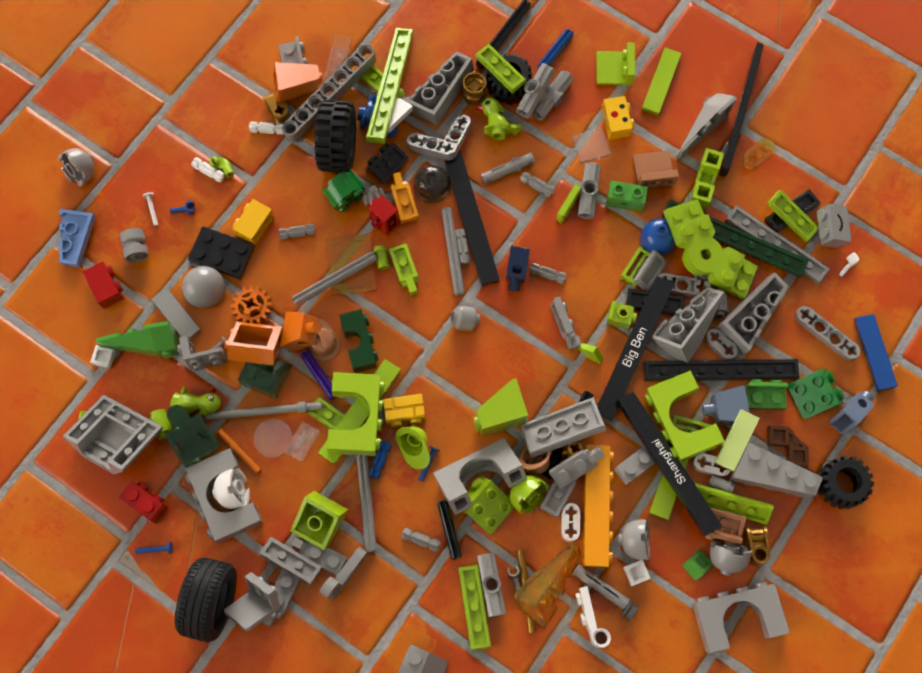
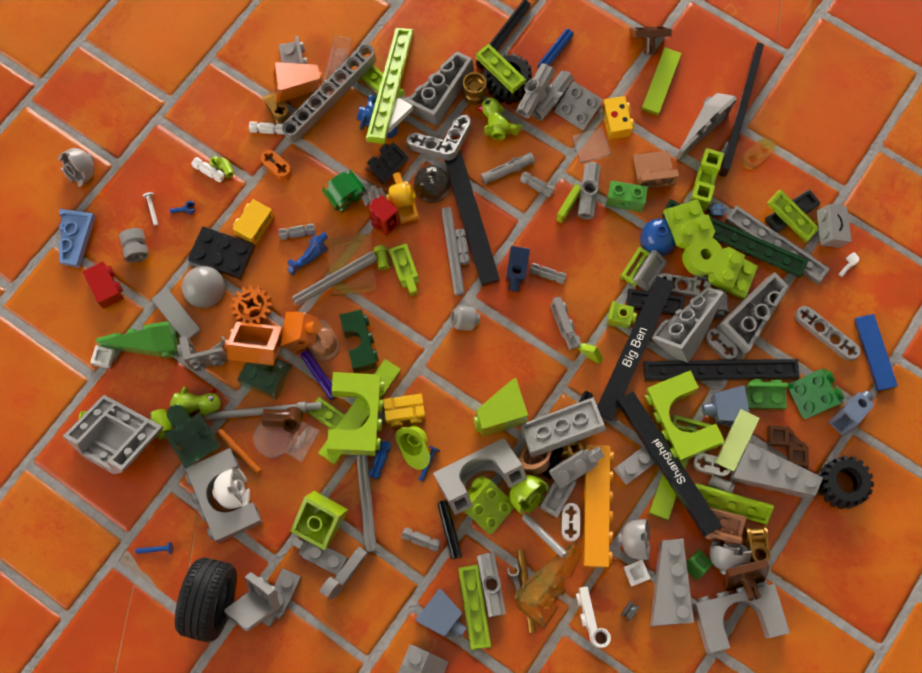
red brick [119,481,168,524] -> none
light grey plate [260,537,322,586] -> none
black tyre [314,100,356,173] -> none
light grey pin [572,564,630,610] -> none
lime bracket [596,42,635,85] -> none
none -> orange beam [261,150,291,180]
none -> reddish brown piece [261,407,303,433]
none -> blue animal [287,232,328,276]
none -> yellow head [386,182,415,209]
none -> sand blue torso [415,588,467,638]
none -> light grey bar [522,513,568,559]
none -> light grey hinge [554,81,603,131]
none -> reddish brown tile [630,26,672,54]
none -> light grey wedge [649,539,694,627]
none -> medium blue plate [707,204,727,216]
none -> reddish brown tile [723,559,770,601]

